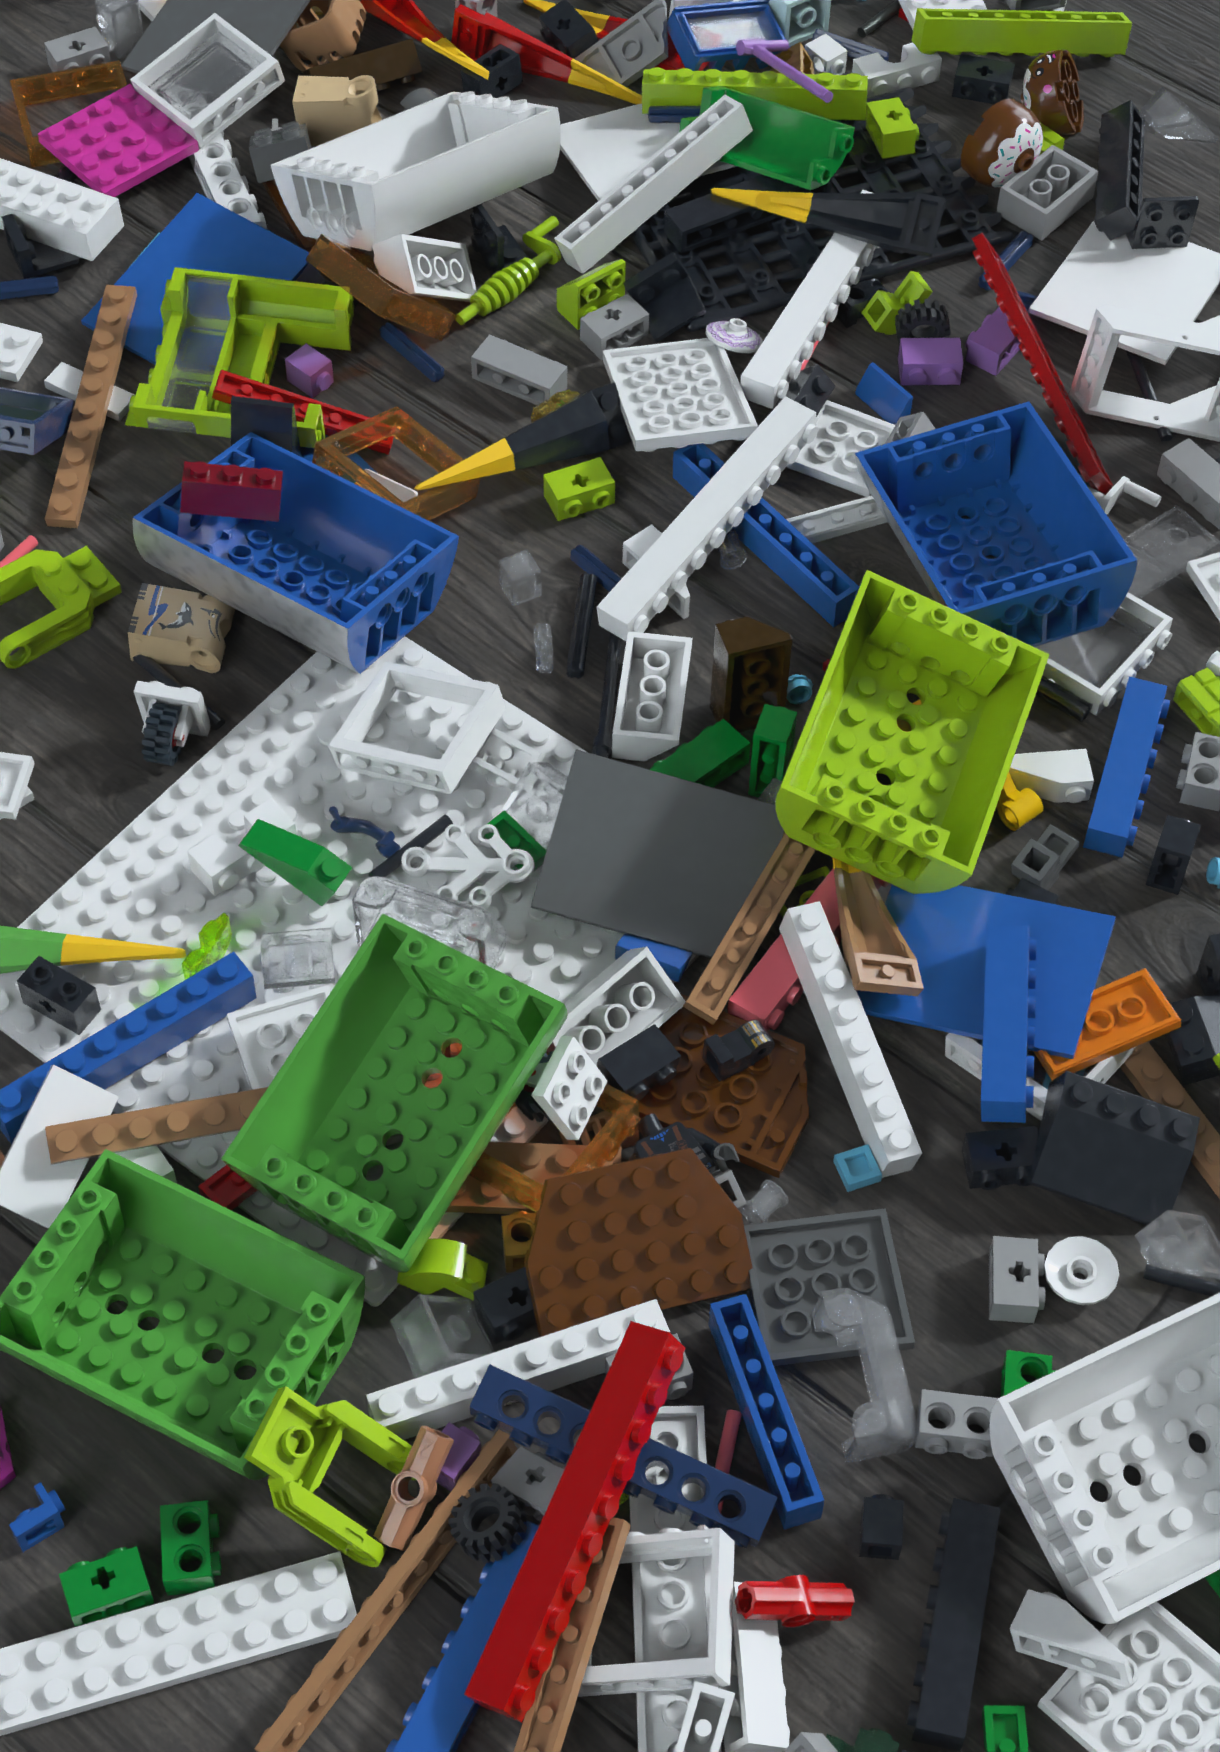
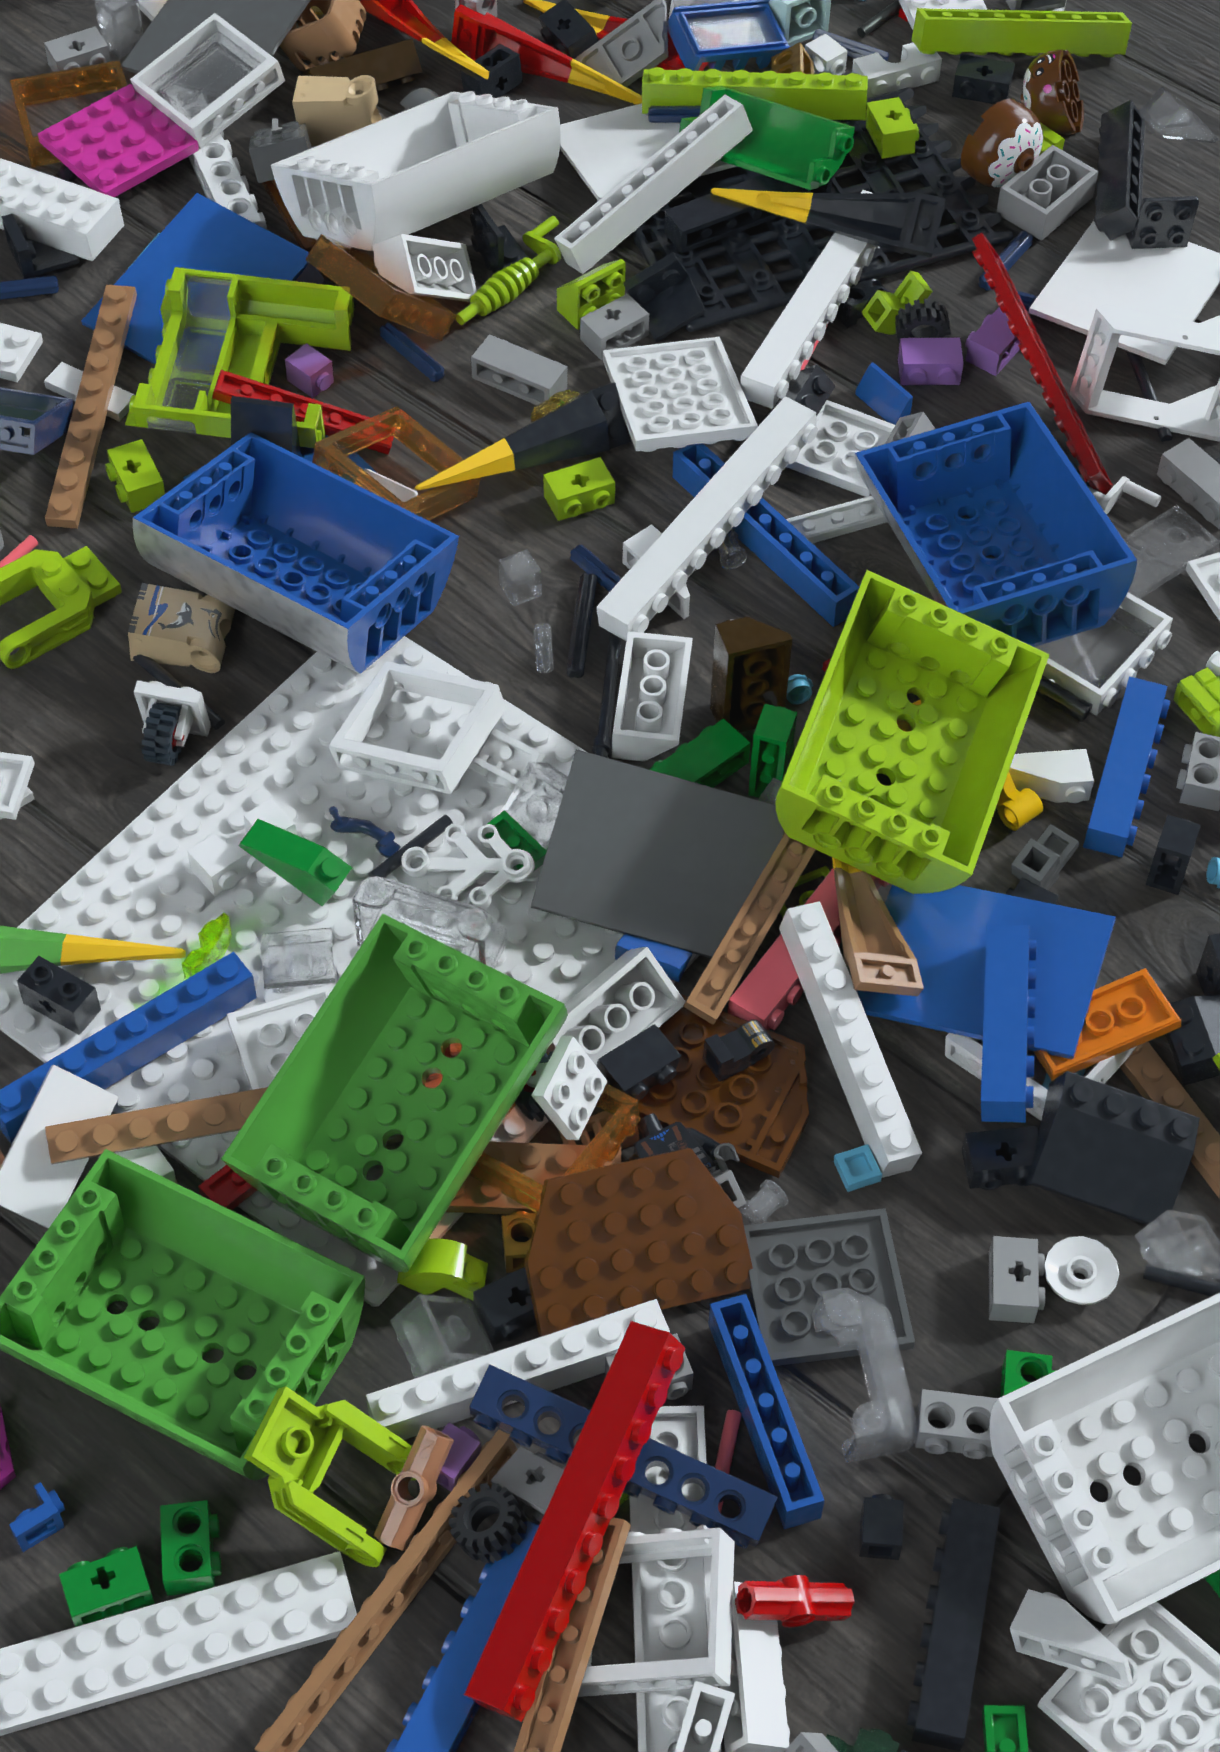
dark red slope [180,461,283,522] -> none
dish [705,318,763,353] -> none
medium lavender bar [736,39,833,103] -> none
none -> lime brick [105,439,165,513]

